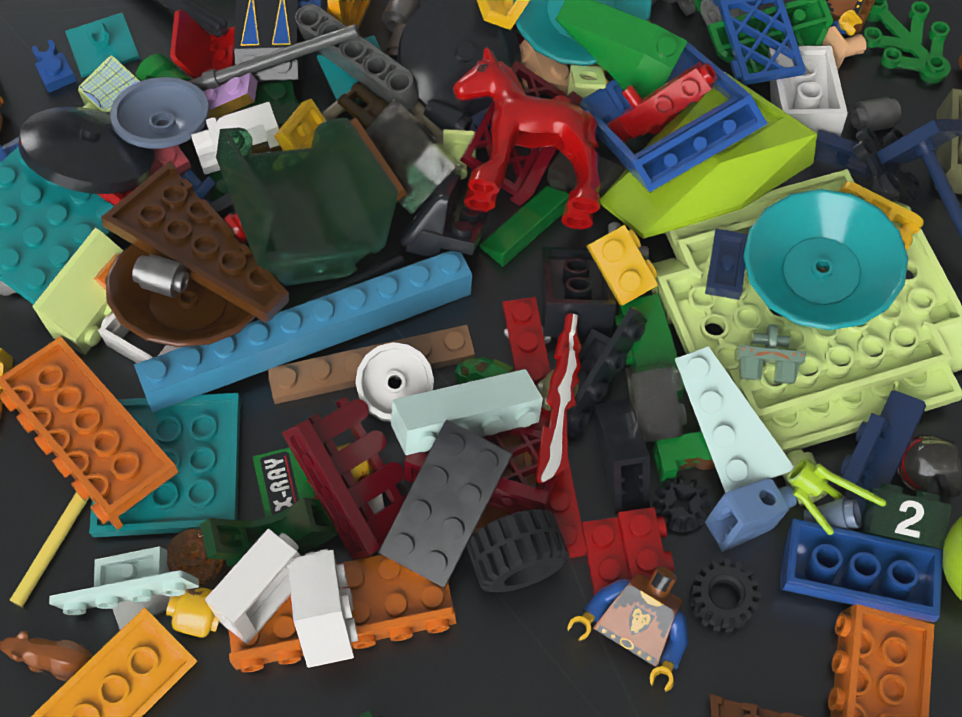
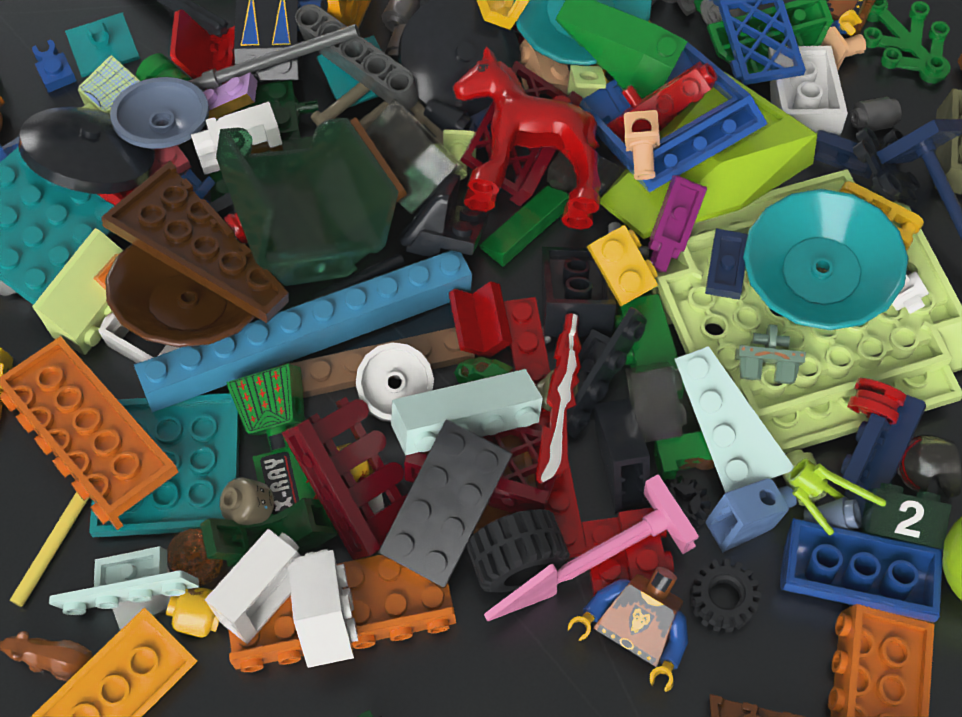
flat silver brick [132,254,189,298] -> none
yellow panel [271,99,329,170] -> none
dark brown piece [337,81,393,134] -> none
none -> dark tan head [220,477,274,525]
none -> green torso [227,364,305,452]
none -> red panel [449,281,513,358]
none -> bright pink piece [484,474,699,621]
none -> light nougat bracket [624,110,660,180]
none -> magenta hinge [648,175,707,272]
none -> red wheel [847,378,907,425]
none -> white gear [892,271,929,314]

